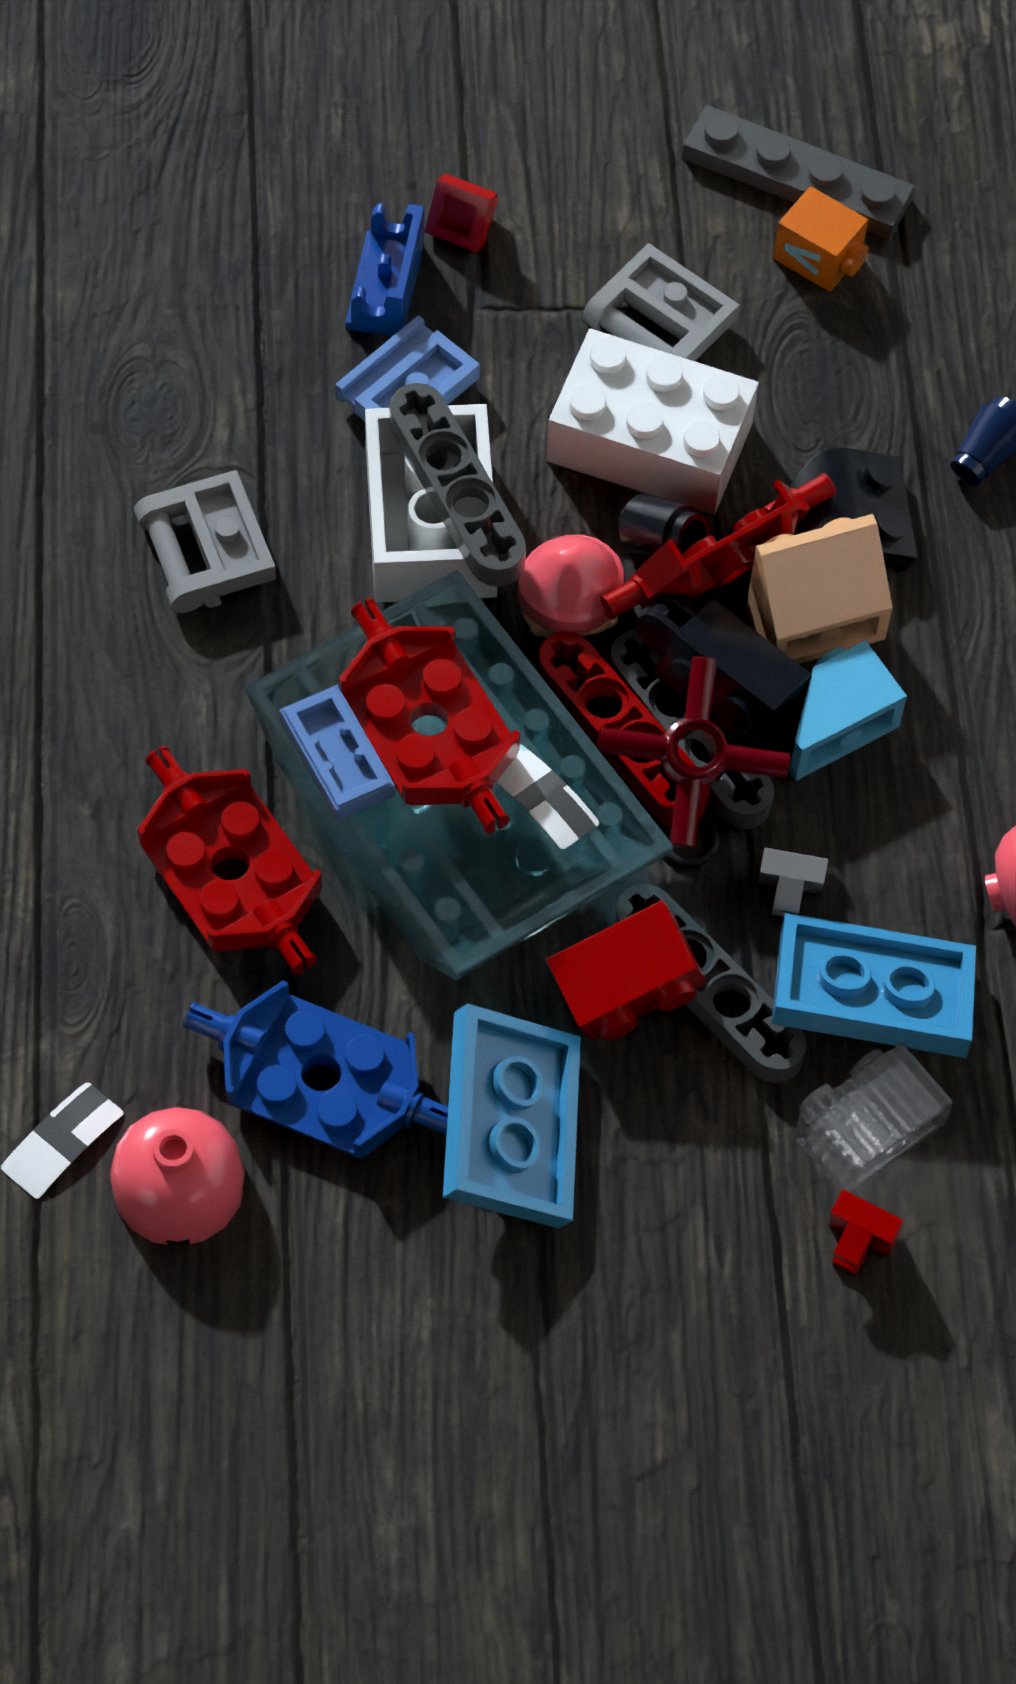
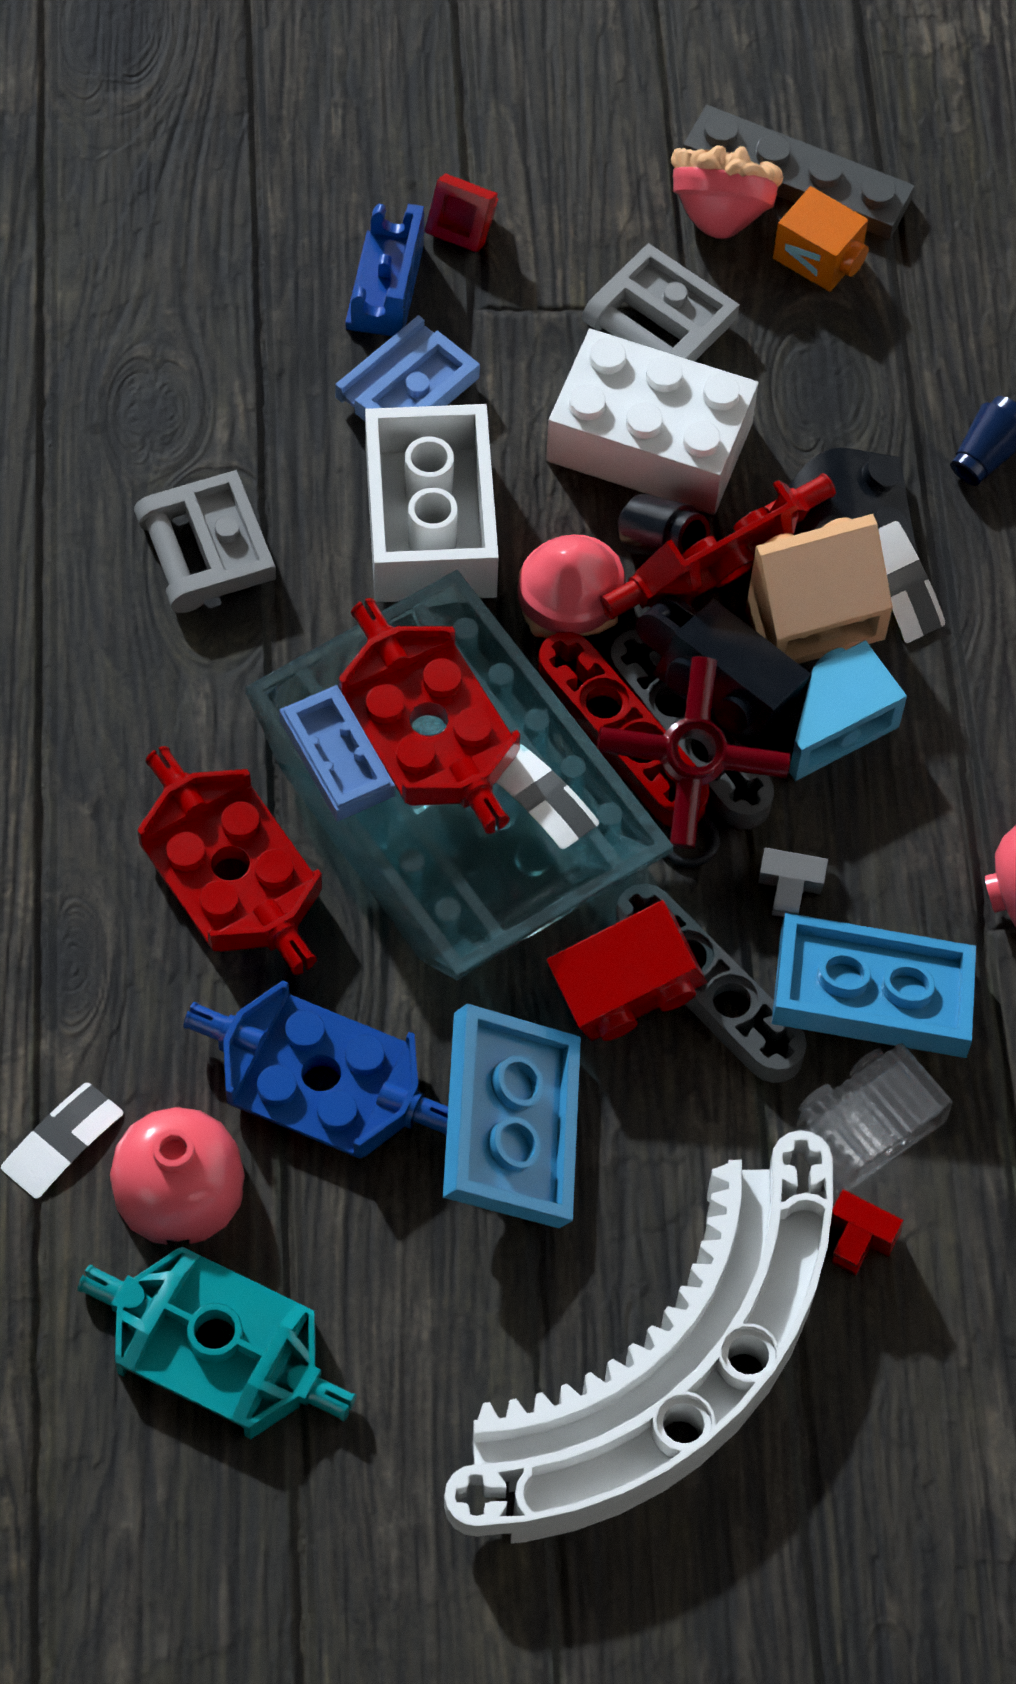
dark grey beam [390,383,526,587] -> none
none -> teal plate [77,1247,357,1439]
none -> white gear [444,1130,833,1543]
none -> coral hair [671,145,783,240]
none -> sticker [878,521,945,643]

